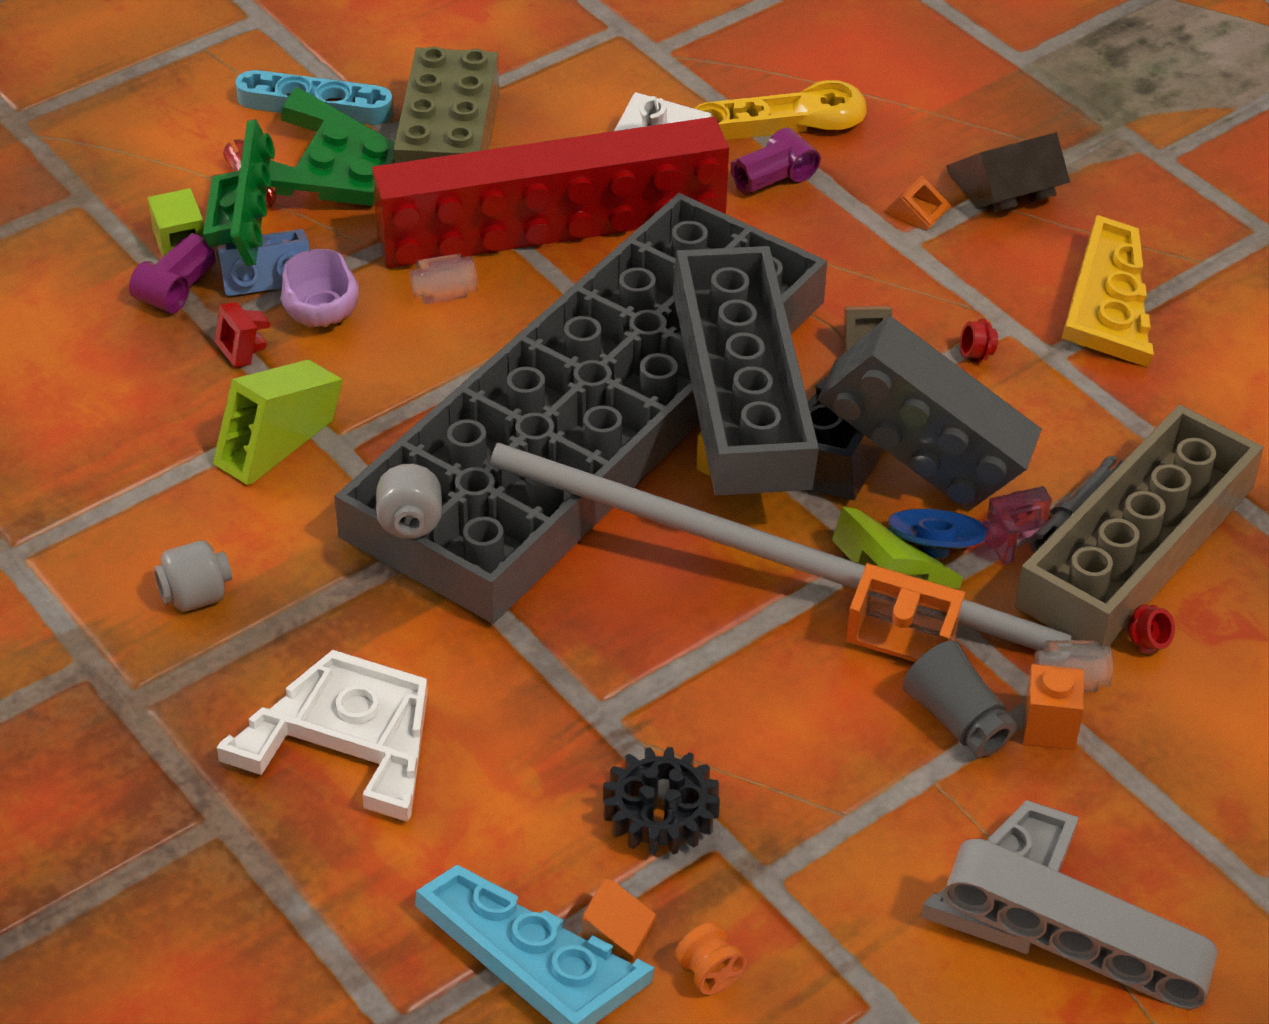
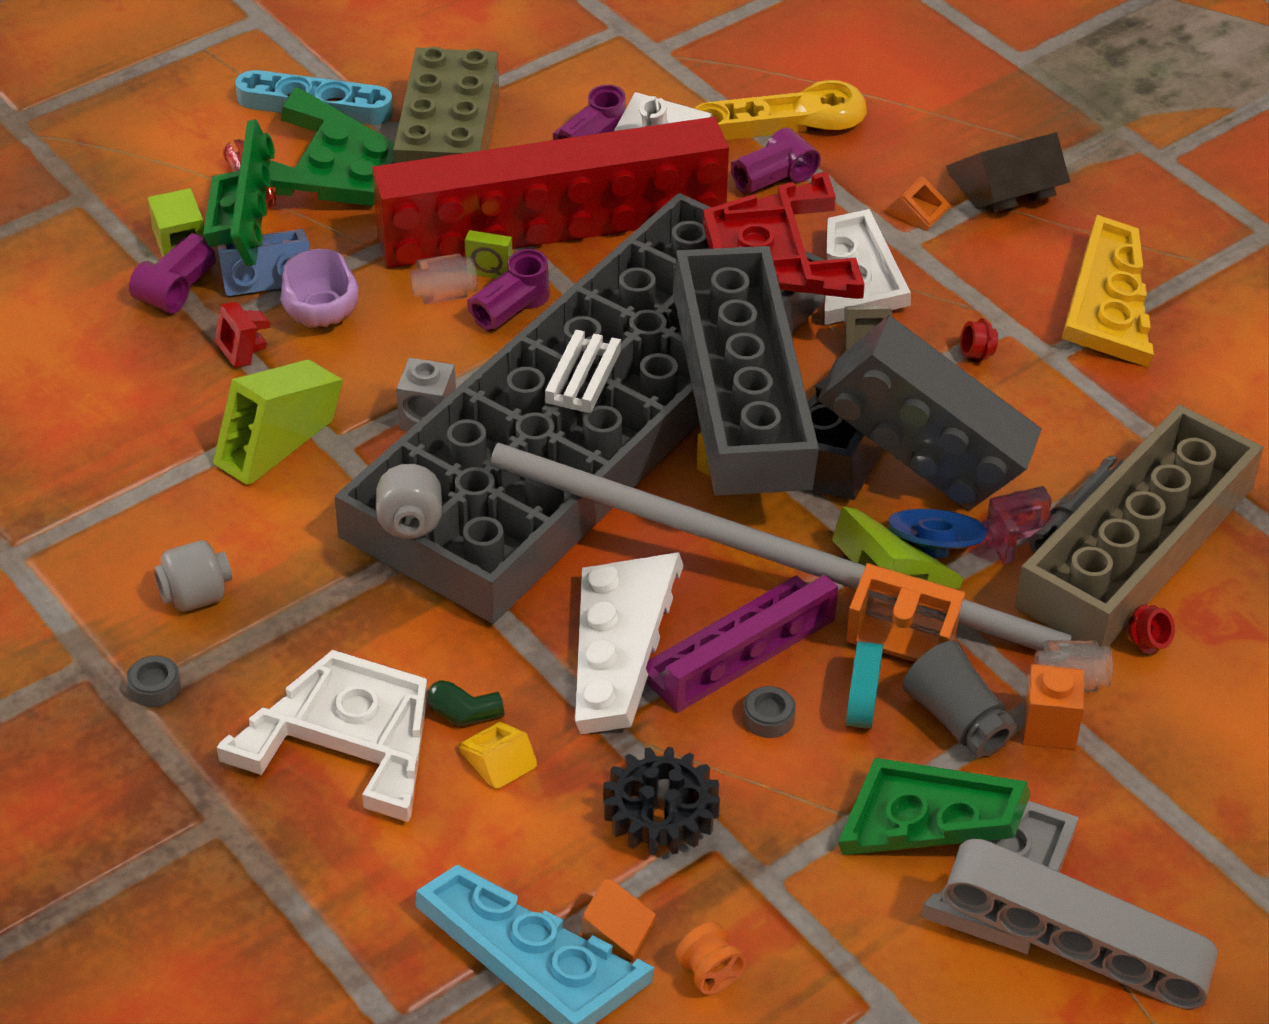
none -> dark grey tile [127,656,181,707]
none -> light grey brick [396,358,456,431]
none -> dark green arm [428,680,505,726]
none -> yellow slope [458,721,537,789]
none -> lime tile [465,230,512,279]
none -> magenta piece [467,249,550,332]
none -> white tile [545,330,621,413]
none -> magenta piece [553,85,626,140]
none -> white wing [575,552,684,734]
none -> magenta fence [646,575,838,713]
none -> red wing [703,172,865,299]
none -> dark grey tile [743,686,796,738]
none -> white wing [824,209,911,325]
none -> green wing [838,758,1031,855]
none -> teal beam [846,641,883,730]

